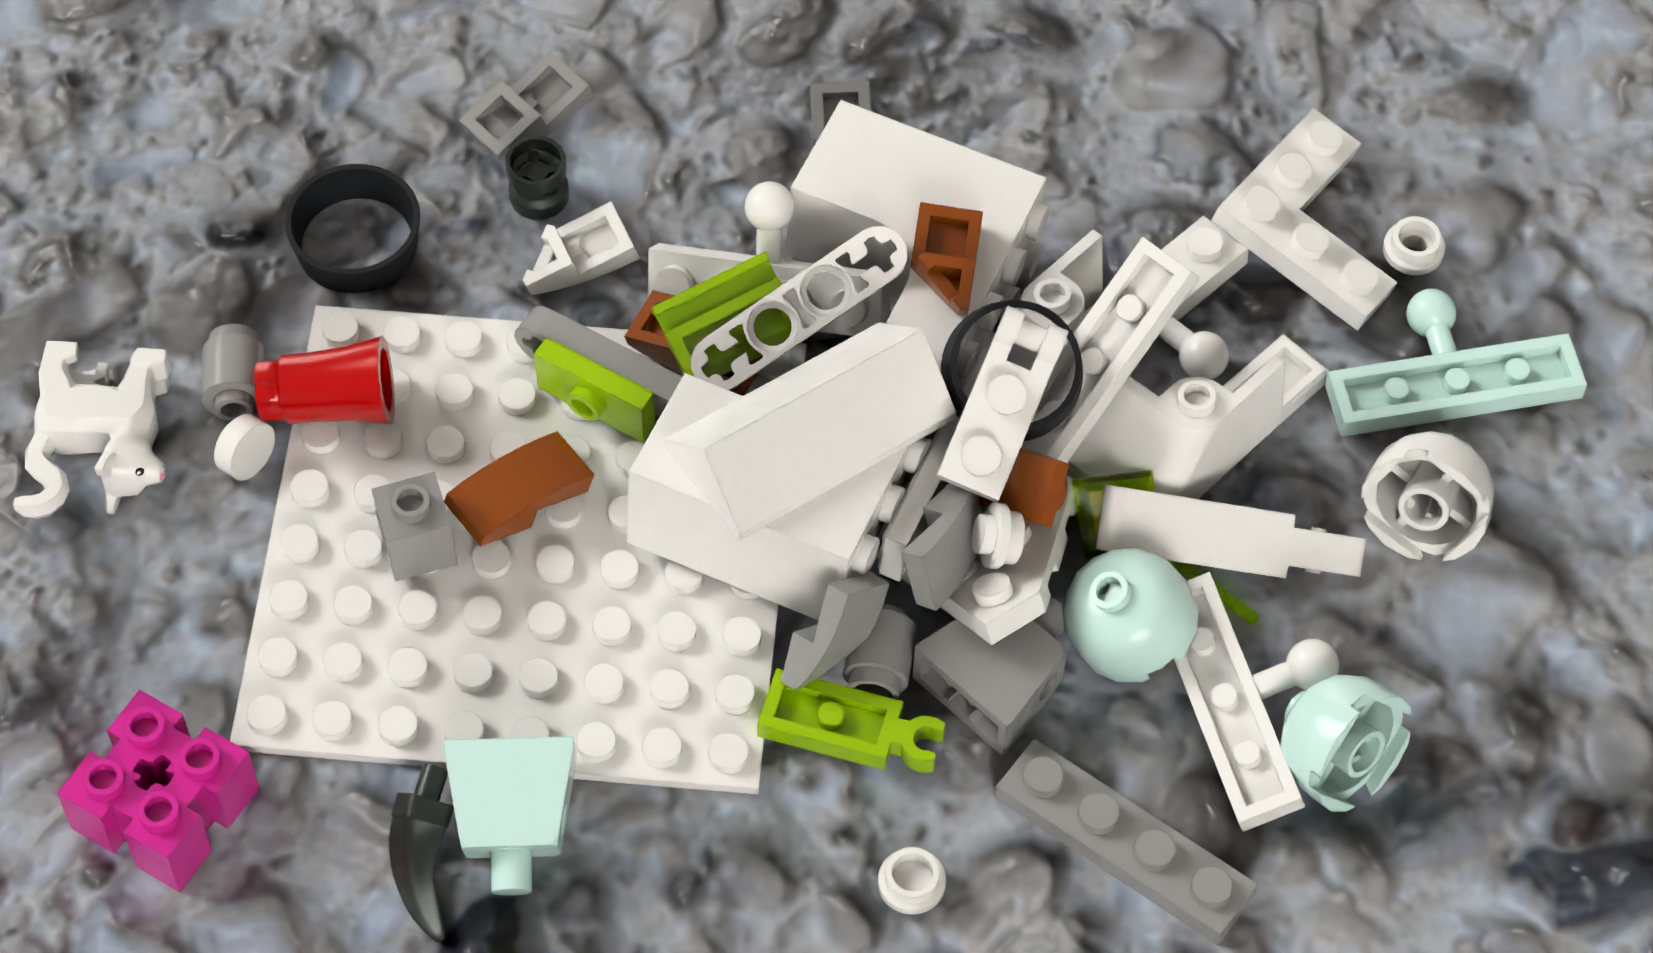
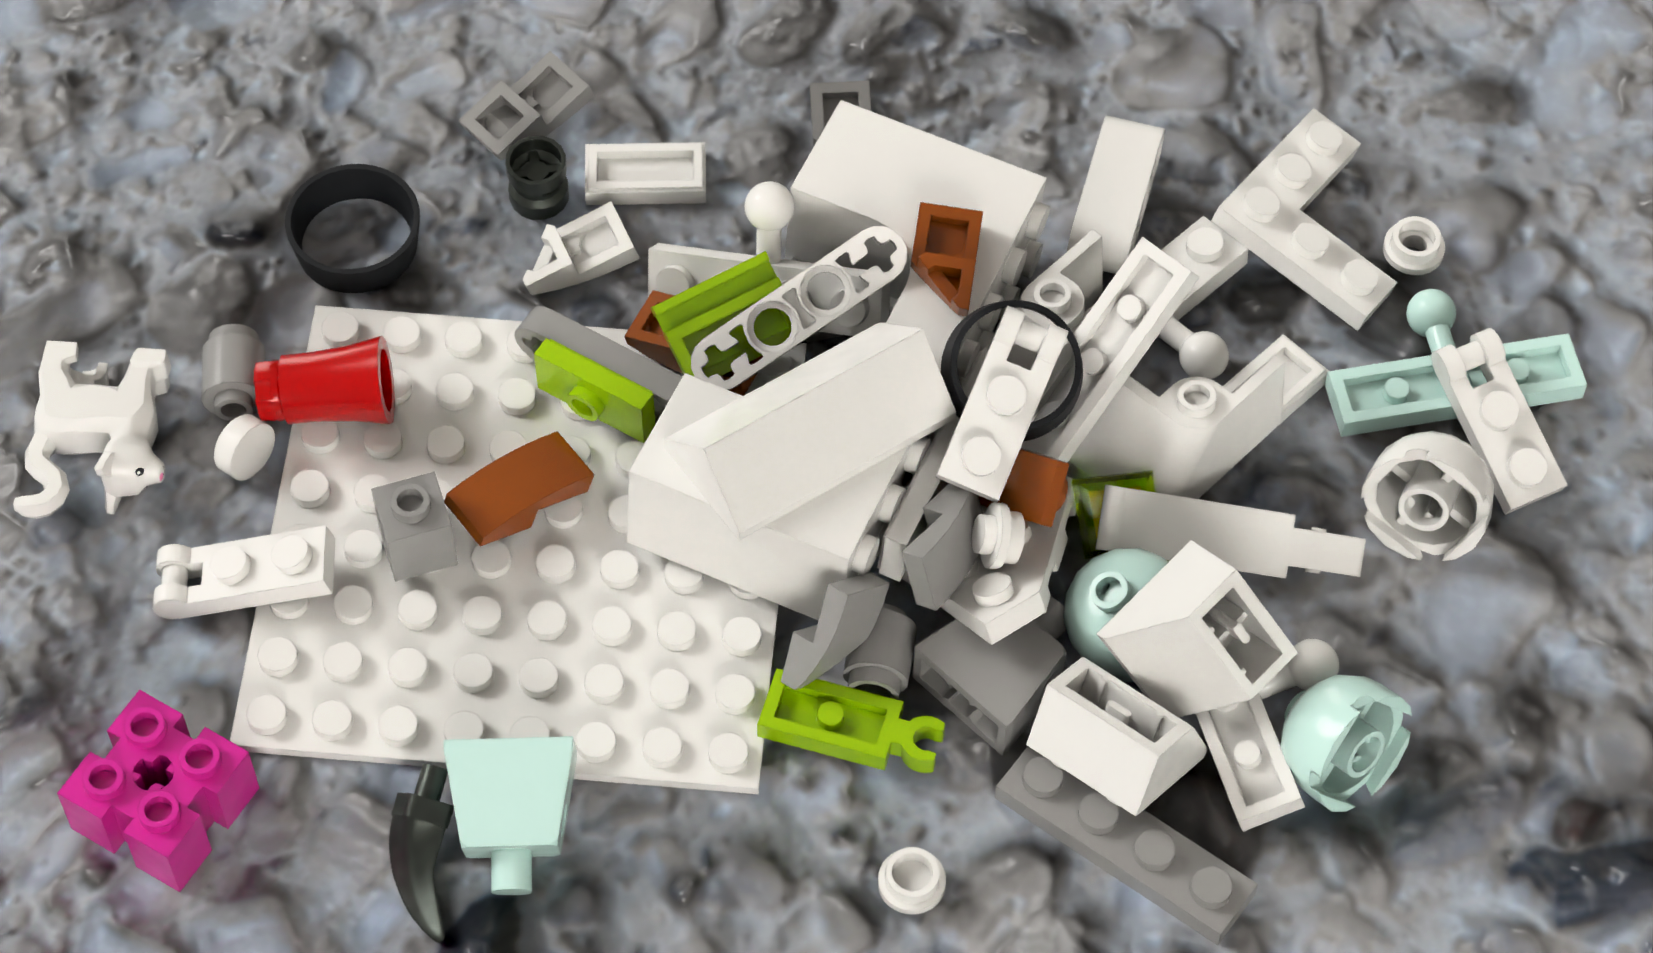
none -> white plate [152,525,336,619]
none -> white tile [585,142,706,205]
none -> white slope [1026,657,1208,816]
none -> white beam [1067,115,1165,274]
none -> white slope [1097,540,1298,717]
none -> white plate [1431,328,1568,515]

